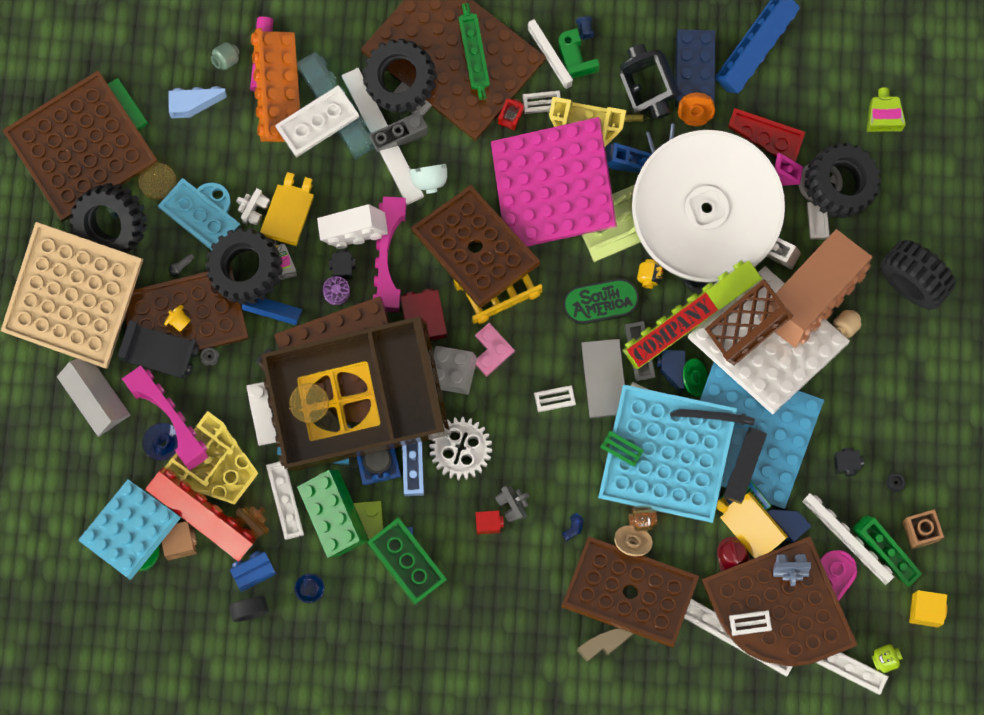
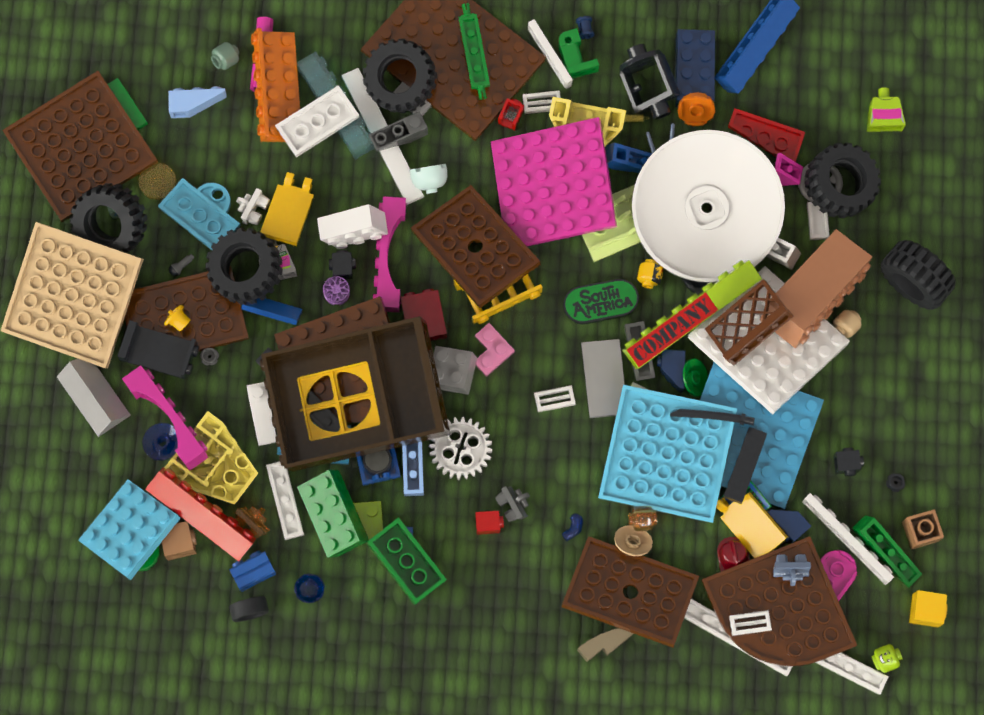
clear yellow tile [289,383,329,423] -> none
green tile [600,431,644,467] -> none

